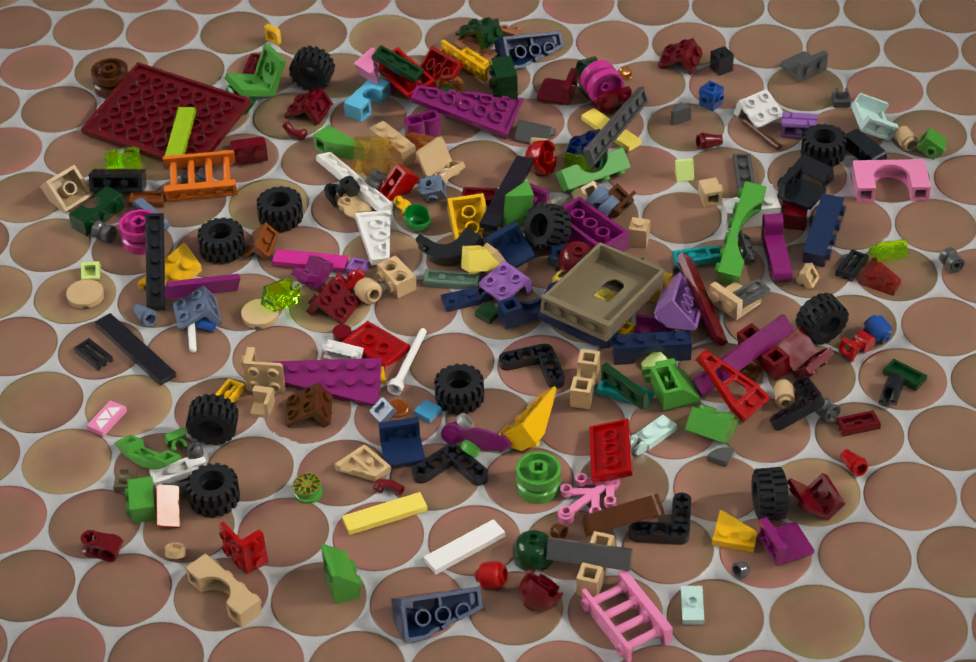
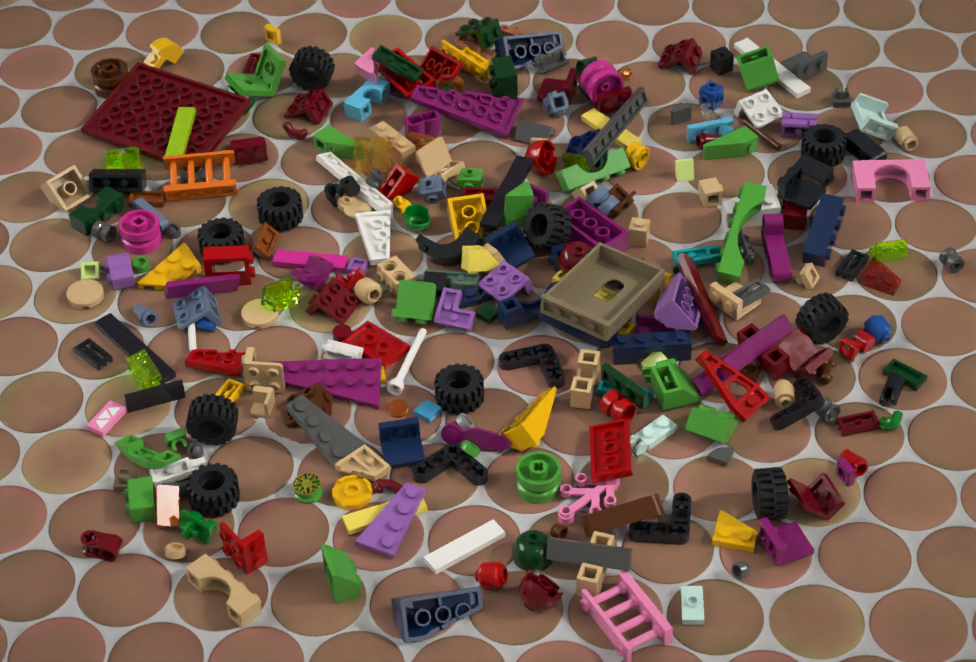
black tile [145,213,166,311] -> none
tile [369,397,397,423] -> none
dark grey tile [733,153,755,196] -> none
bright green brick [916,127,947,160] -> none
none -> medium lavender brick [104,252,135,290]
none -> black tile [124,379,186,413]
none -> clear neon green hinge [125,349,162,390]
none -> bright green tile [131,256,150,273]
none -> yellow brick [144,38,184,69]
none -> dark grey hinge [166,223,181,239]
none -> green hips [178,509,217,544]
none -> red wing [185,349,246,377]
none -> red window [203,245,256,286]
none -> dark grey wing [285,395,367,469]
none -> yellow tile [332,475,373,510]
none -> medium lavender wing [355,482,426,559]
none -> bright green bracket [391,280,437,324]
none -> black brick [424,271,452,295]
none -> medium lavender plate [434,287,476,332]
none -> bright green brick [457,168,483,193]
none -> dark grey hinge [532,48,569,74]
none -> sand blue brick [542,91,570,117]
none -> red wheel [599,389,637,422]
none -> yellow wheel [625,142,650,170]
none -> medium azure hinge [687,117,734,143]
none -> clear tile [700,101,714,121]
none -> bright green slope [703,126,758,160]
none -> white tile [734,38,811,98]
none -> bright green slope [736,45,780,93]
none -> reddish brown arm [818,360,836,385]
none -> magenta tile [836,457,856,487]
none -> green arm [880,410,903,431]

